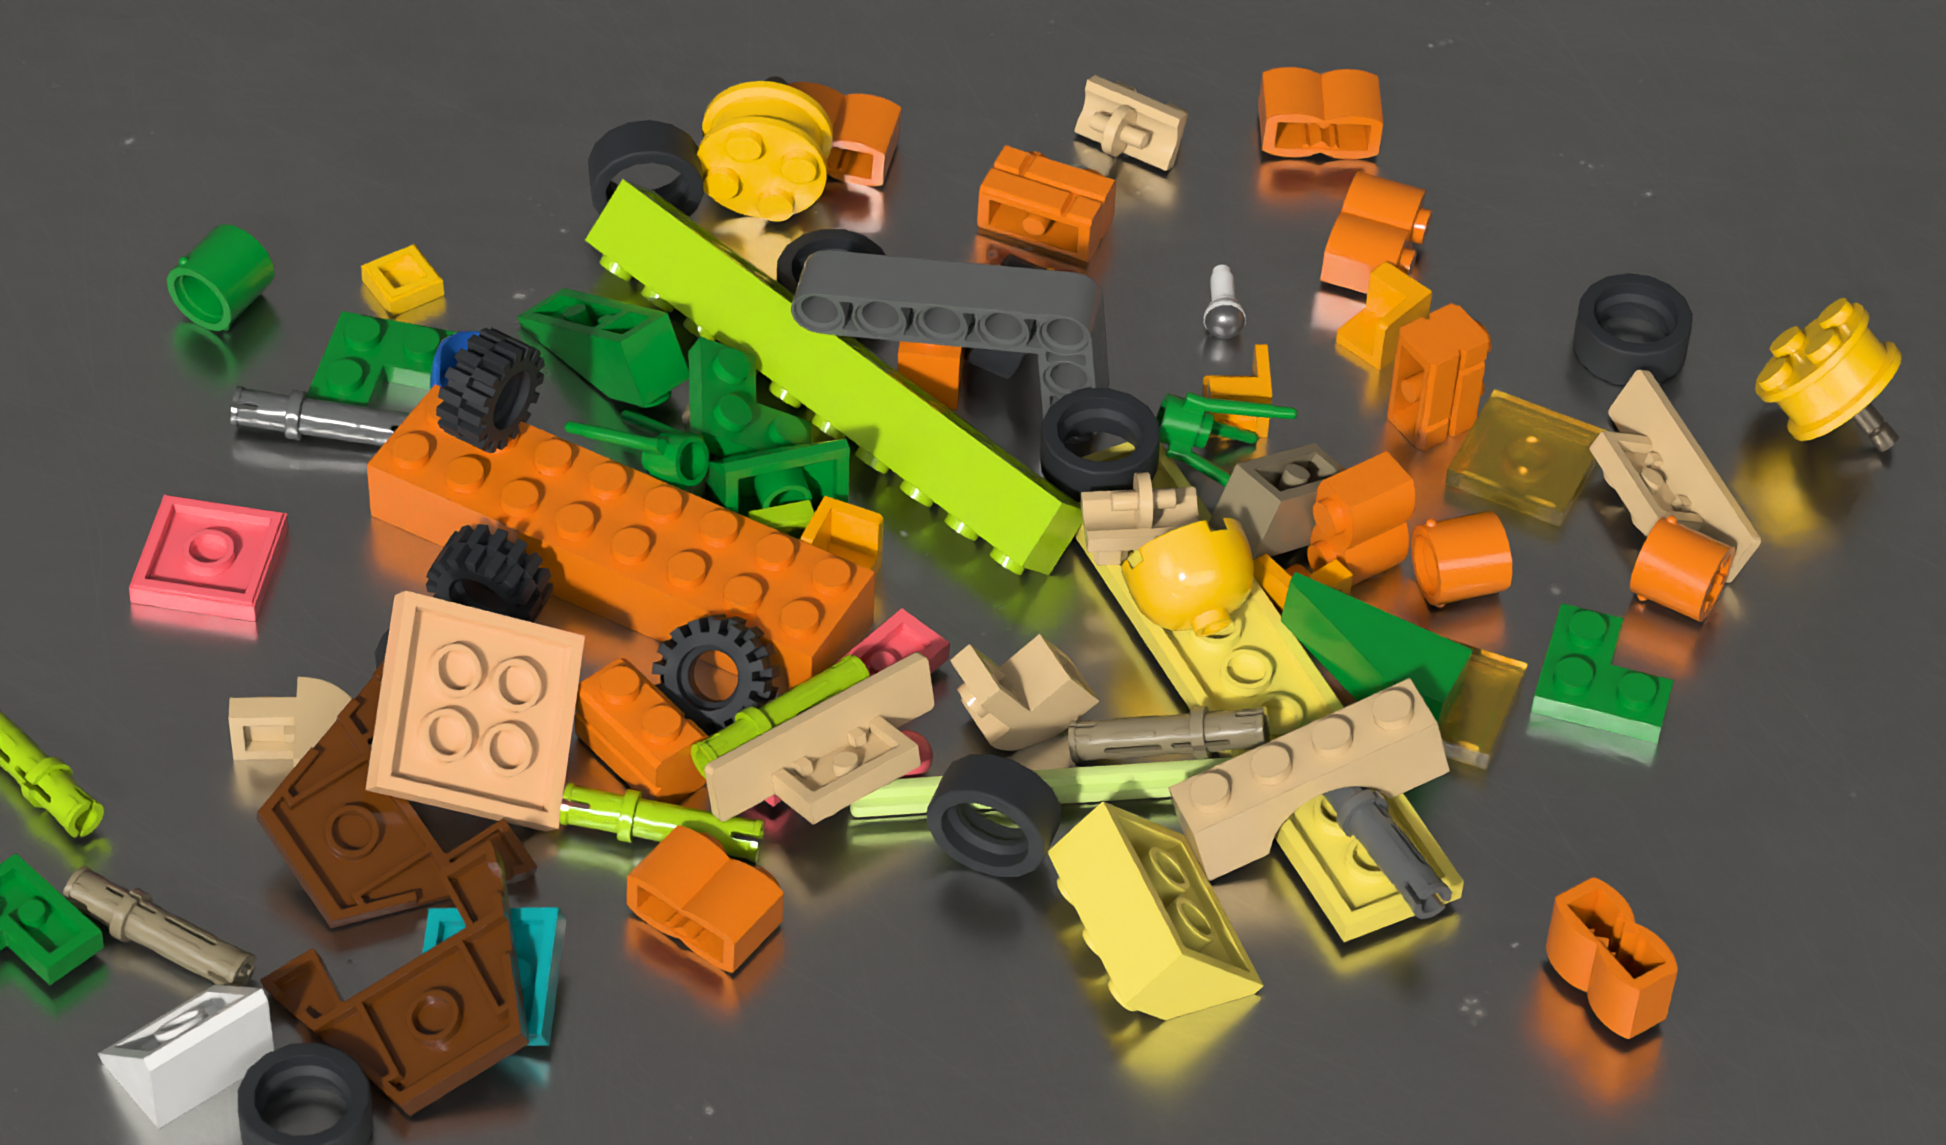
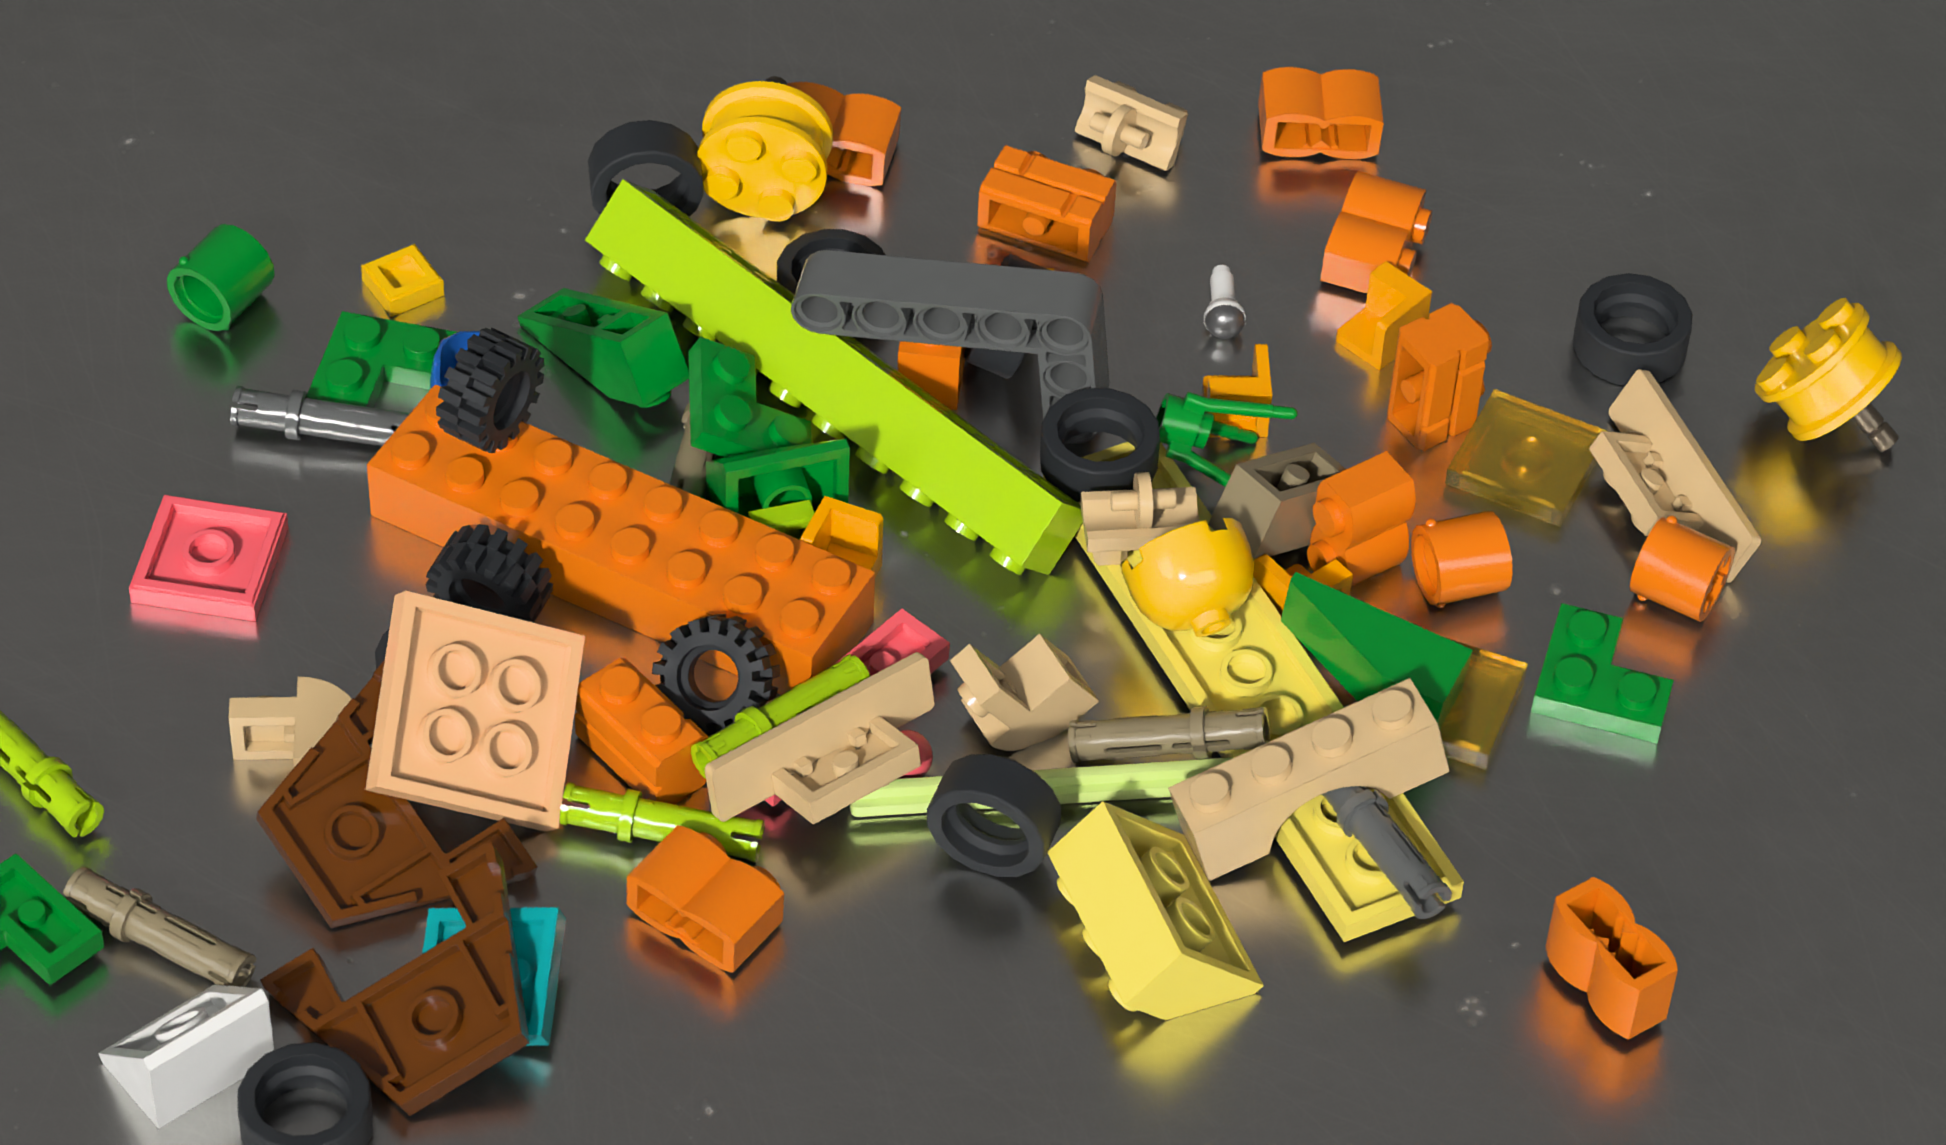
green plant [564,410,709,491] -> none

